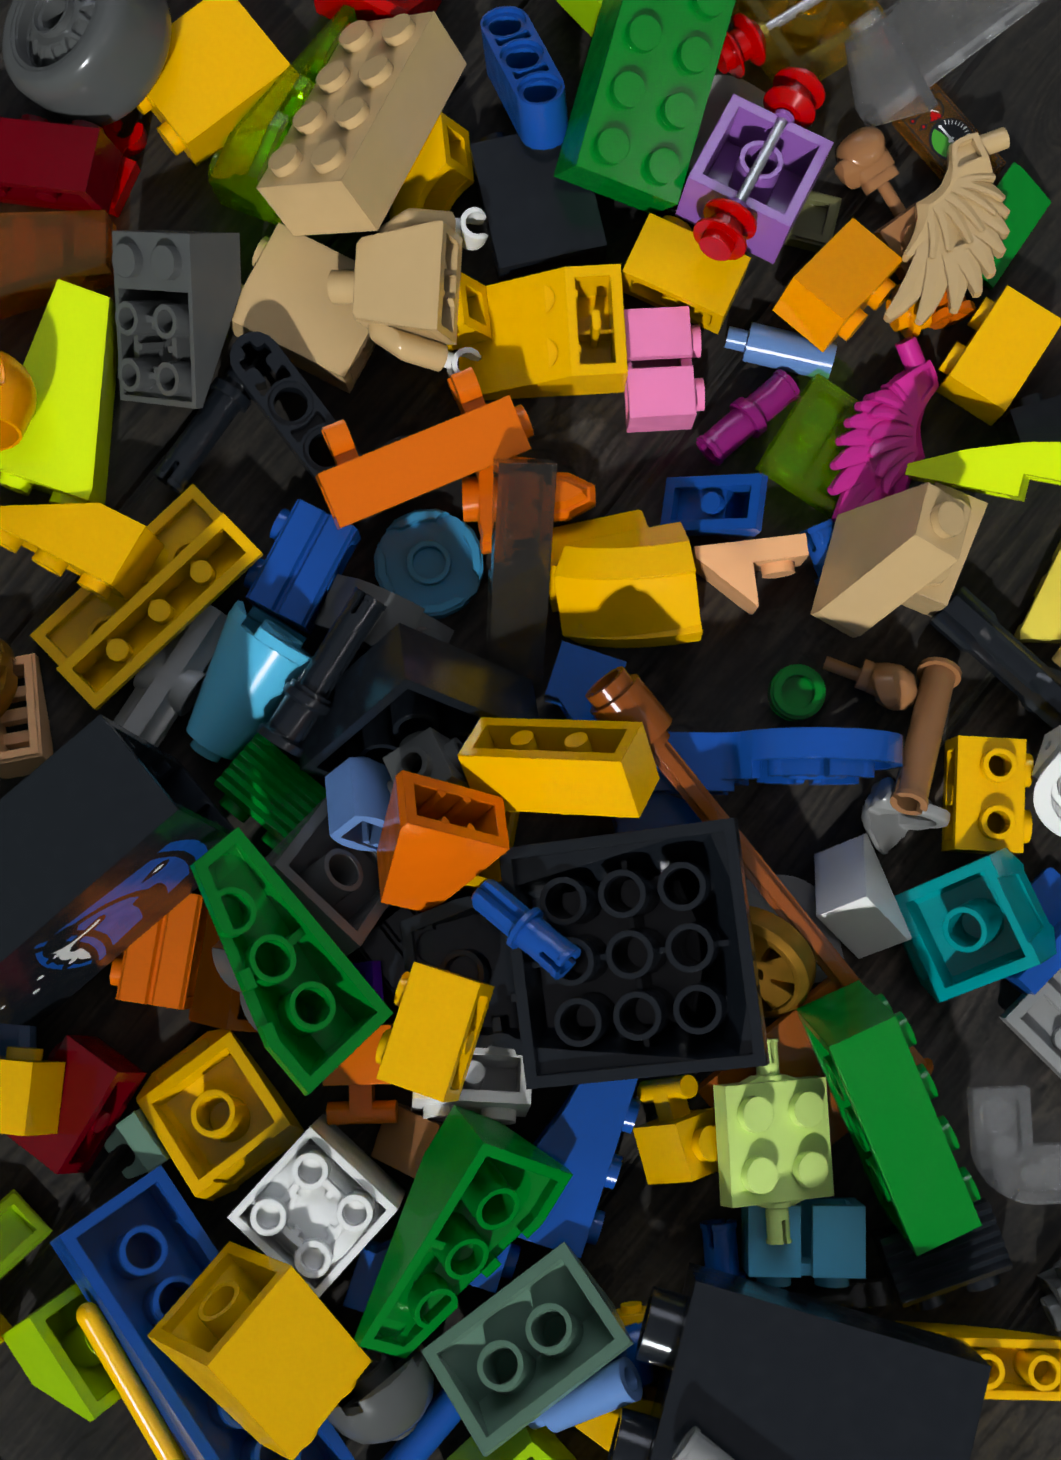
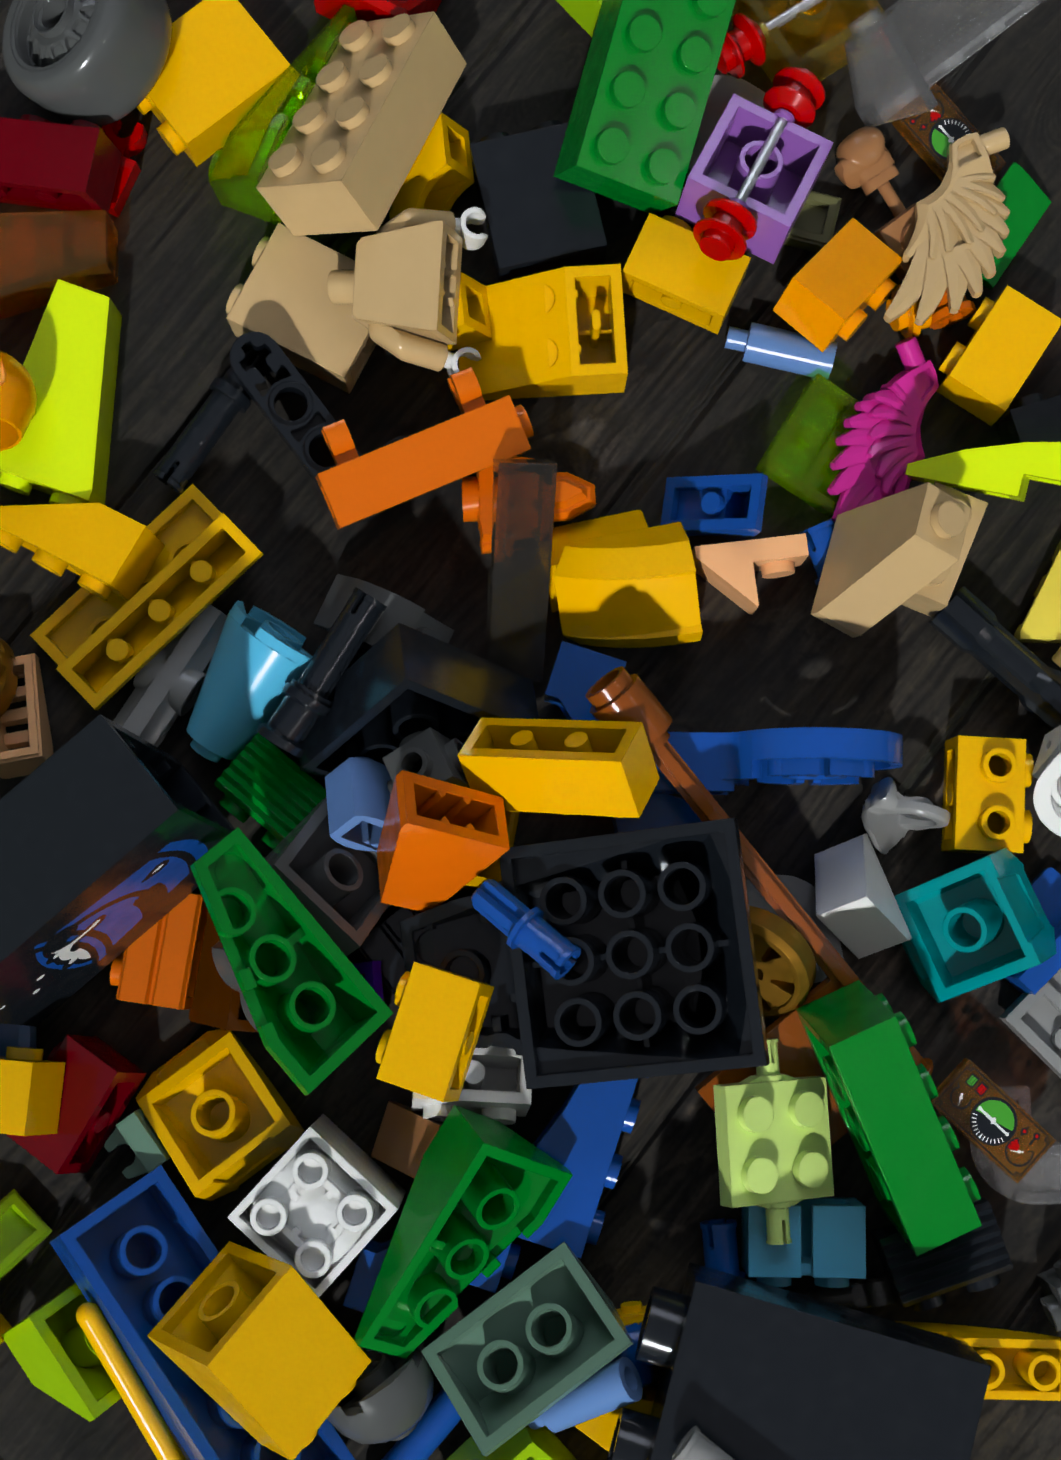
dark grey slope [112,230,241,409] -> none
blue brick [244,499,361,635] -> none
orange brick [323,1023,398,1125] -> none
dark azure tile [374,509,484,619] -> none
blue beam [480,6,568,150] -> none
bright pink piece [624,306,705,433] -> none
yellow brick [633,1075,718,1185] -> none
magenta pin [696,369,800,466] -> none
green tile [767,664,826,722] -> none
medium nougat piece [822,656,918,711] -> none
medium nougat pin [890,657,962,816] -> none
none -> tile [931,1058,1056,1184]

